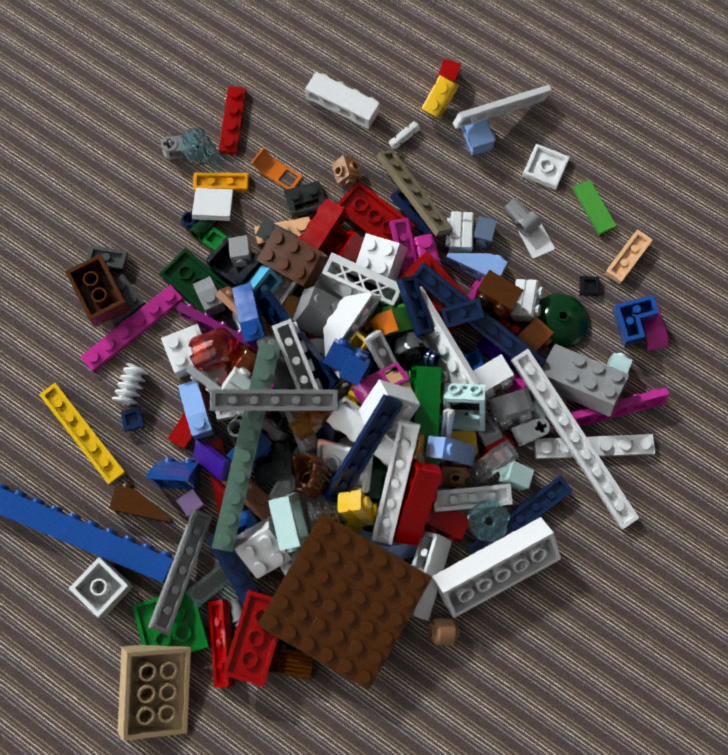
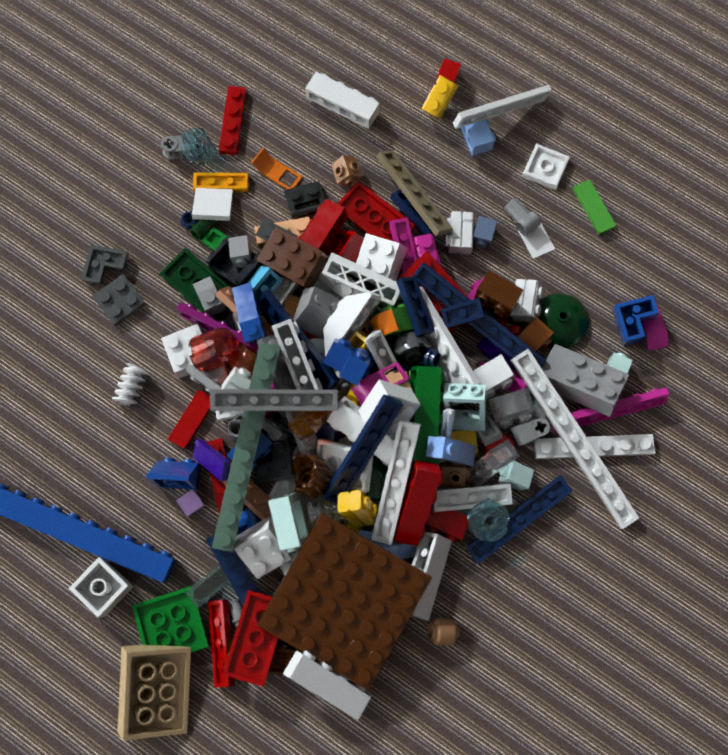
yellow plate [39,383,126,485] -> none
reddish brown brick [65,254,131,327] -> none
dark pink plate [80,284,183,372] -> none
reddish brown slope [109,483,173,524] -> none
dark blue plate [120,407,145,432] -> none
light grey tile [148,509,213,635] -> none
light blue slope [178,381,215,440] -> none
white axle [389,121,420,150] -> none
clear orange piece [412,431,426,464] -> none
white brick [433,517,561,618] -> none
light blue slope [445,253,508,280] -> none
blue plate [464,349,486,371] -> none
black tile [579,276,599,297] -> none
light nougat plate [604,229,653,284] -> none
none -> white brick [283,651,371,720]

